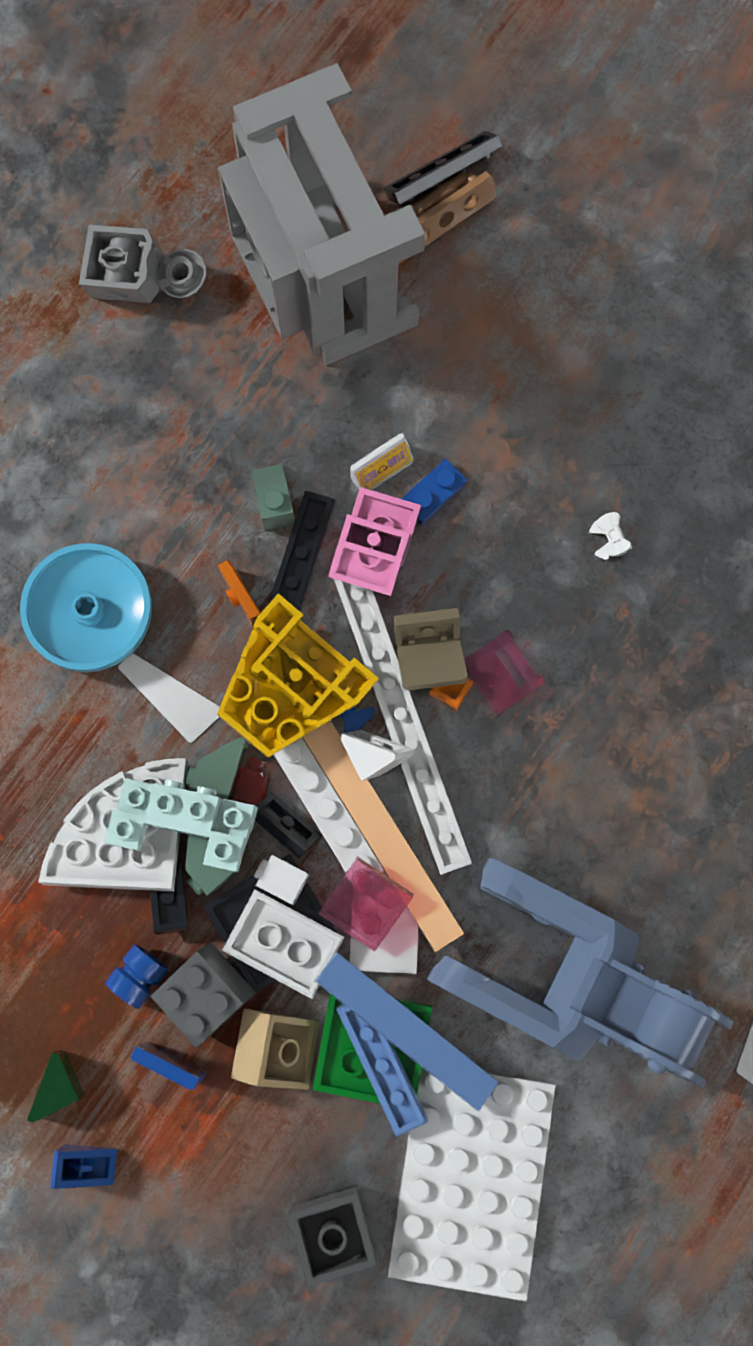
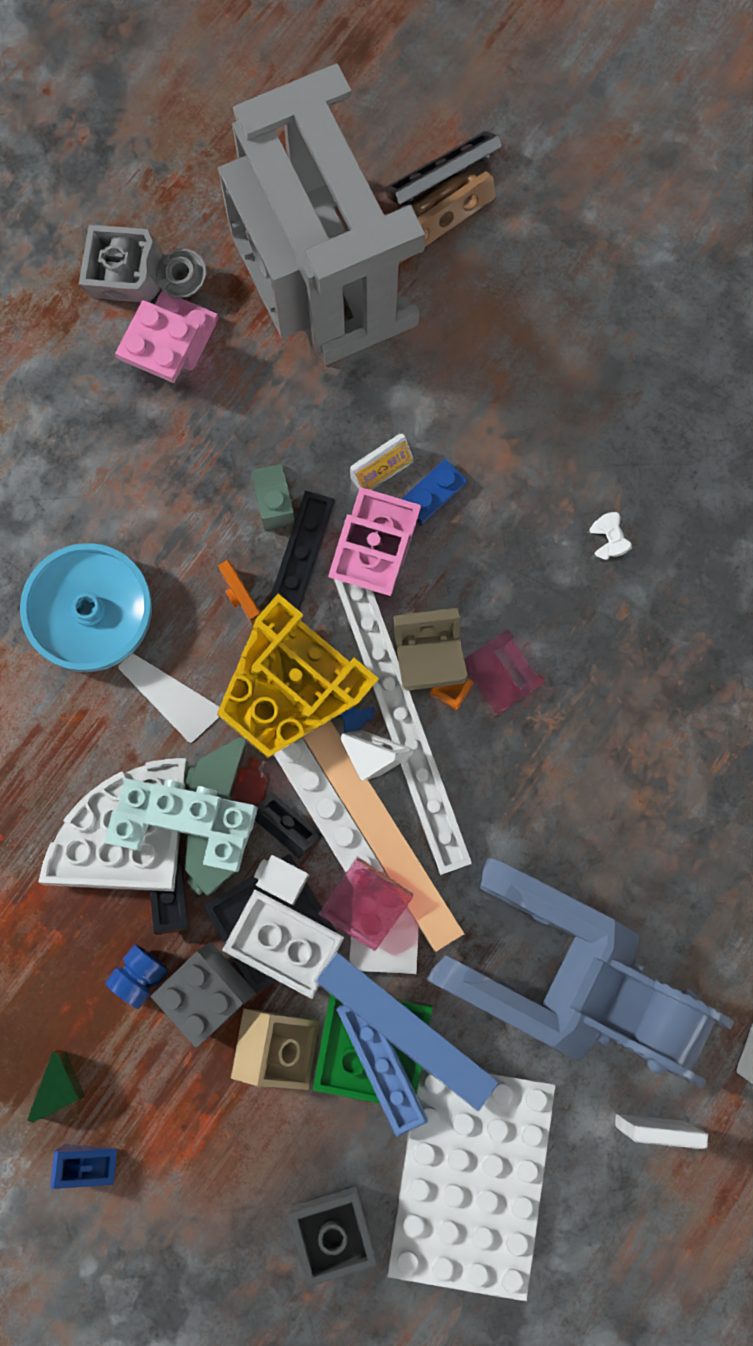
blue tile [130,1041,207,1090] -> none
none -> bright pink bracket [115,291,219,383]
none -> white tile [615,1114,708,1149]

